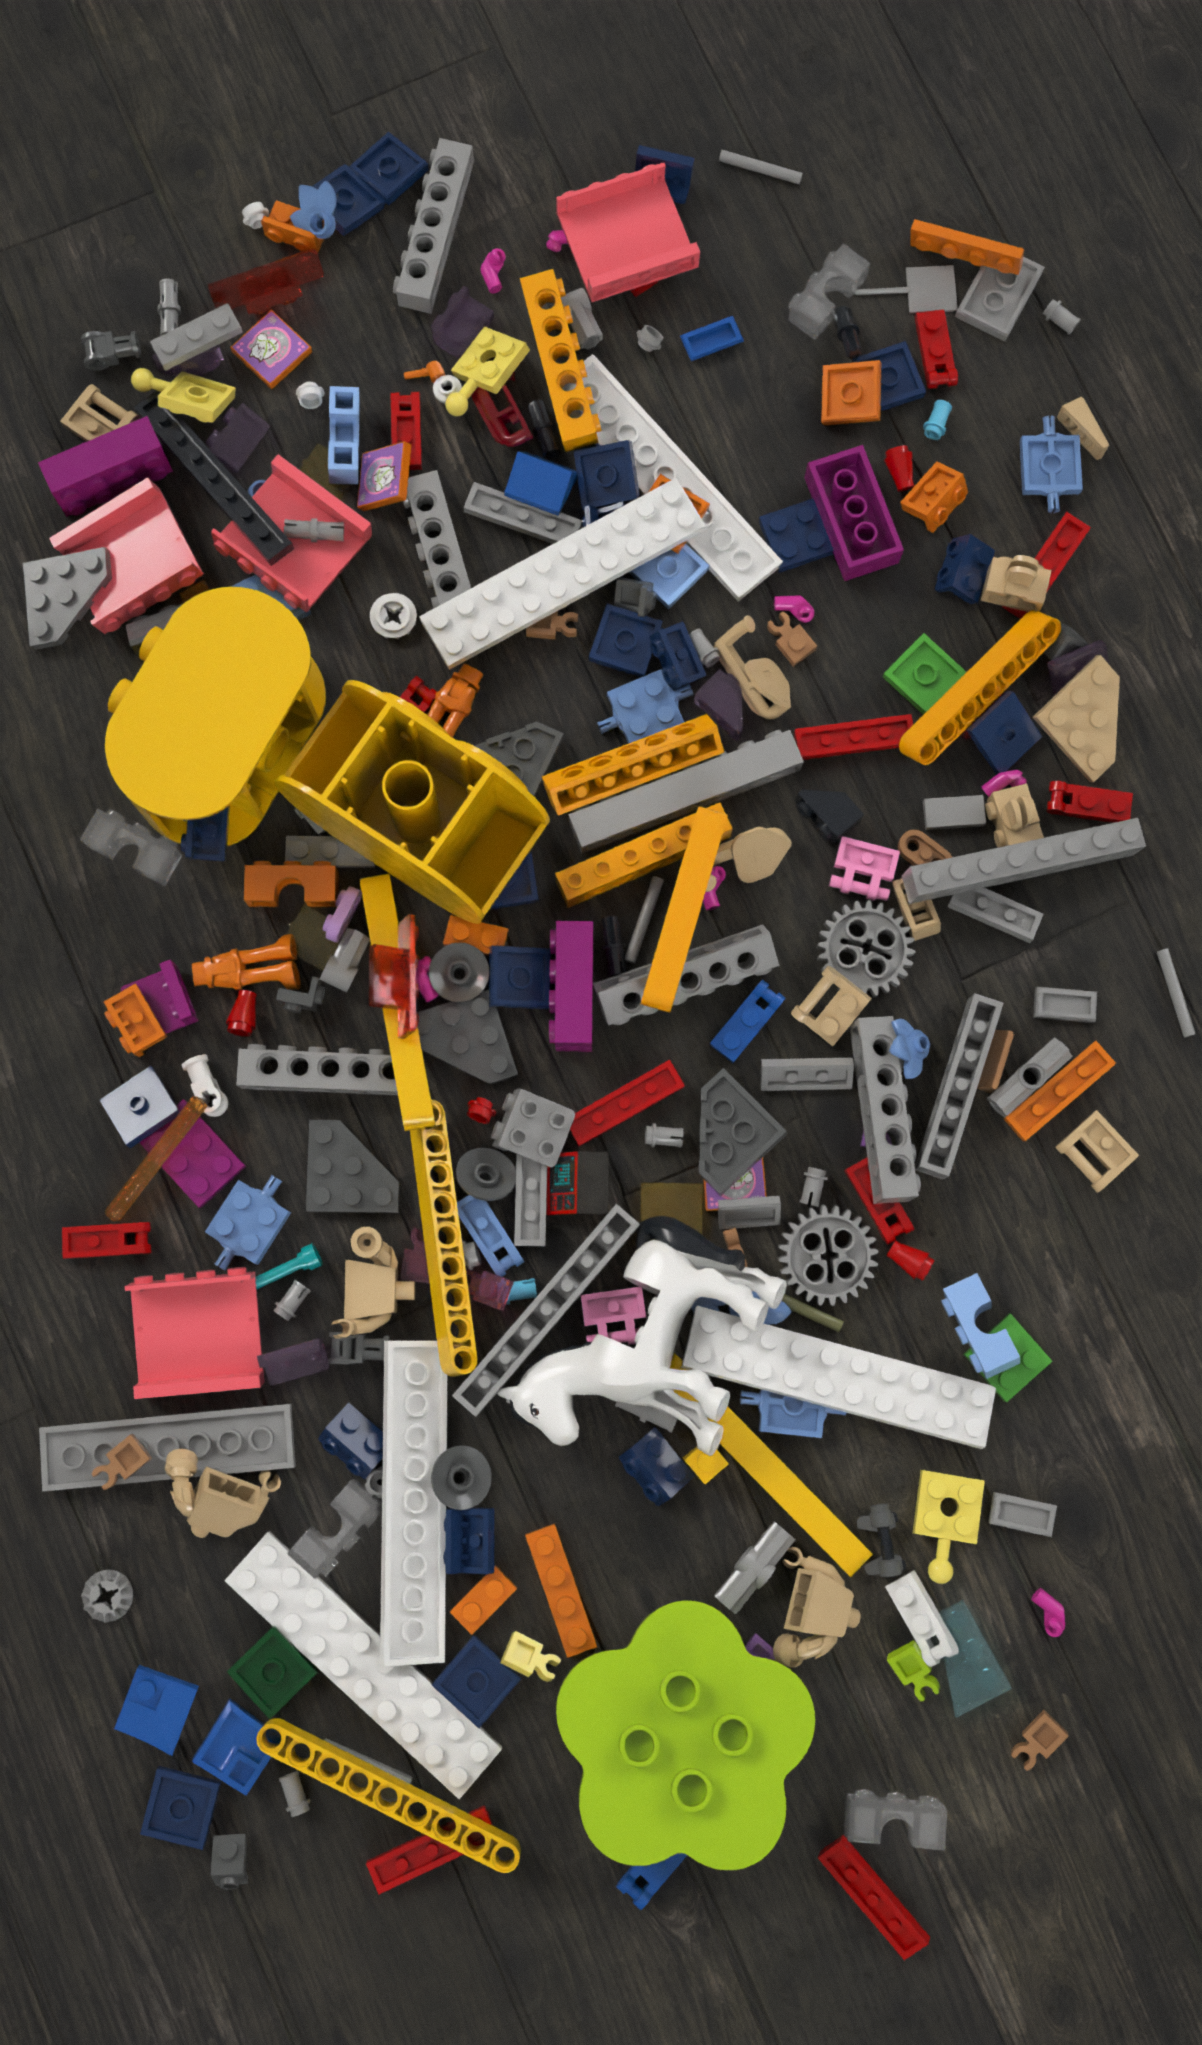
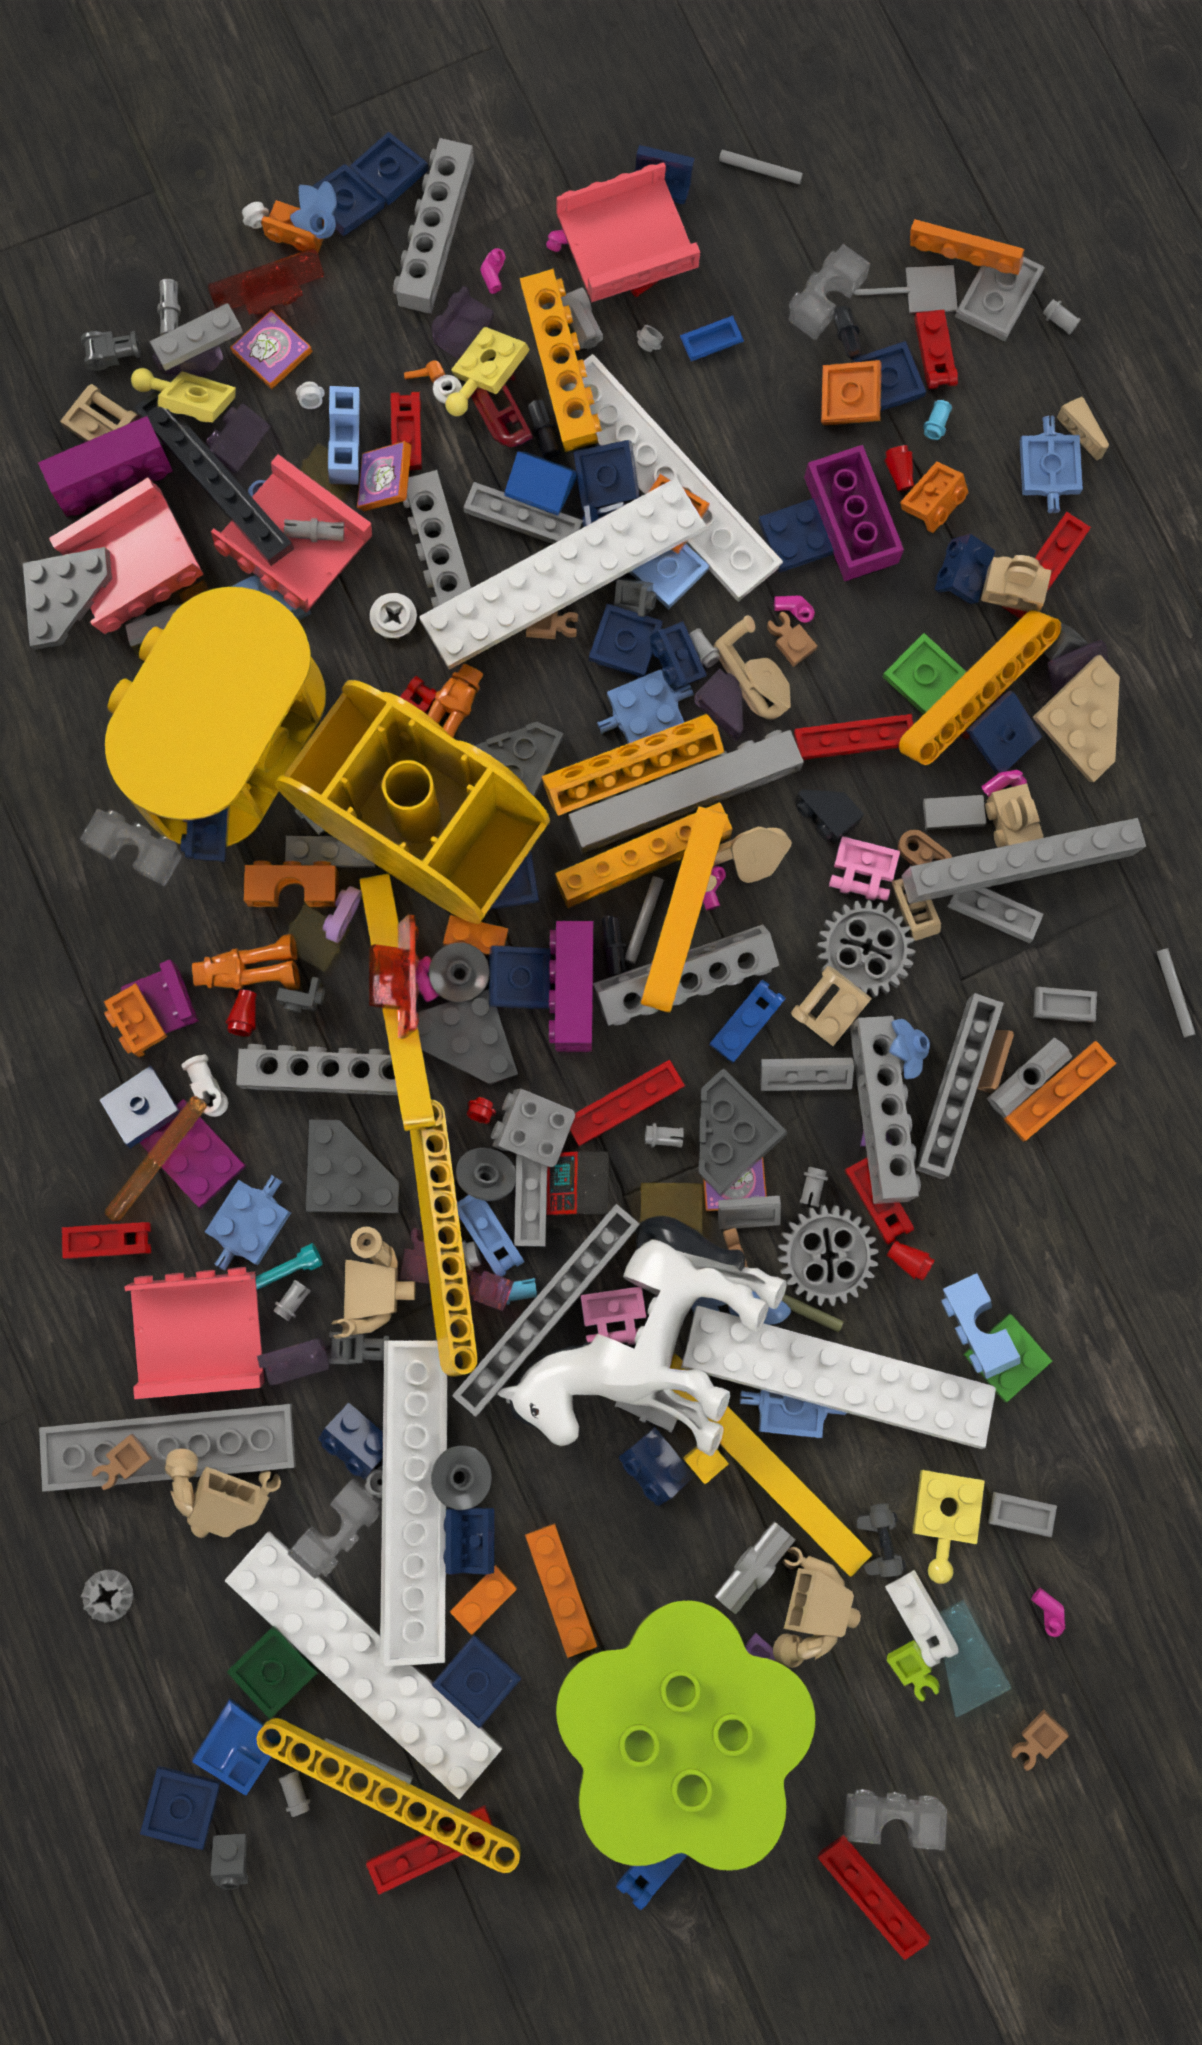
blue plate [114,1665,199,1756] -> none
light grey piece [320,928,370,993] -> none
light yellow plate [500,1631,561,1682] -> none
red plate [1047,781,1133,823] -> none
tan plate [1055,1110,1139,1193] -> none

